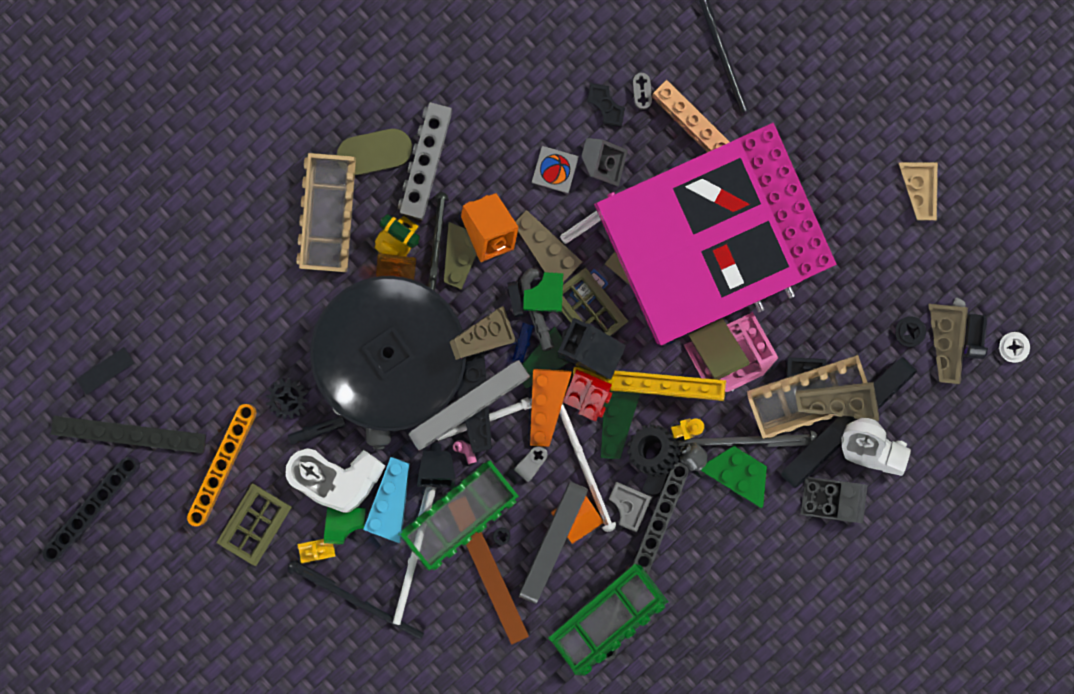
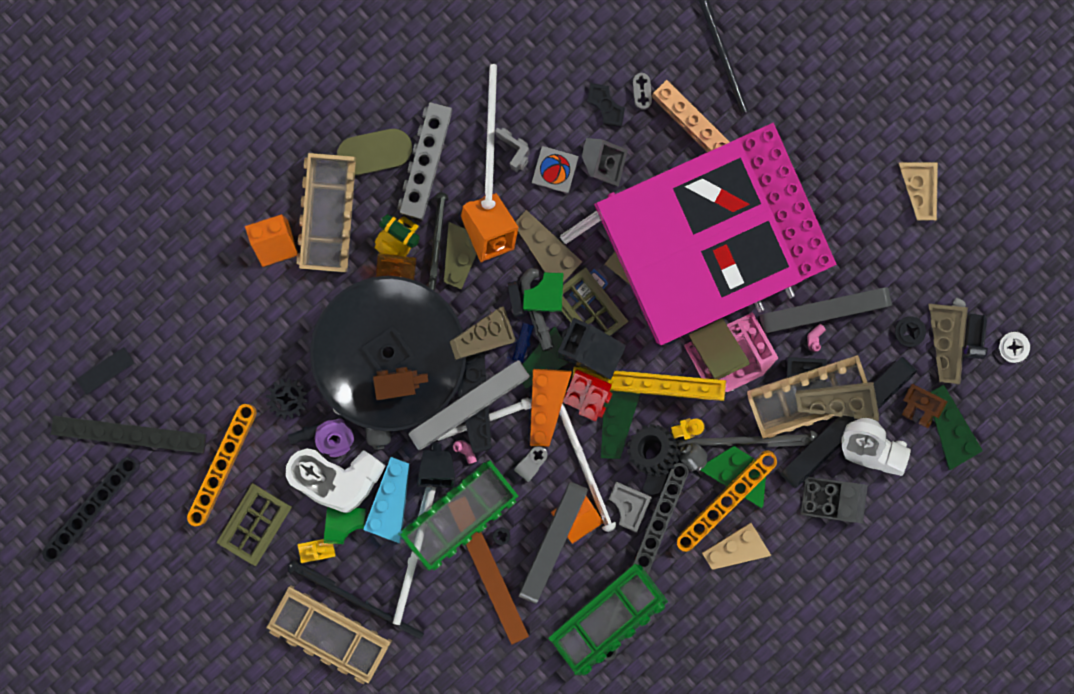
none -> orange slope [245,214,298,267]
none -> window [267,585,392,684]
none -> medium lavender plate [315,419,354,457]
none -> reddish brown hinge [373,367,429,400]
none -> white bar [481,64,497,210]
none -> light grey bracket [495,128,530,173]
none -> light orange beam [677,450,777,552]
none -> tan wing [702,523,771,570]
none -> dark grey beam [759,287,892,334]
none -> bright pink arm [807,324,826,352]
none -> reddish brown plate [902,384,947,428]
none -> dark green wing [930,385,983,470]

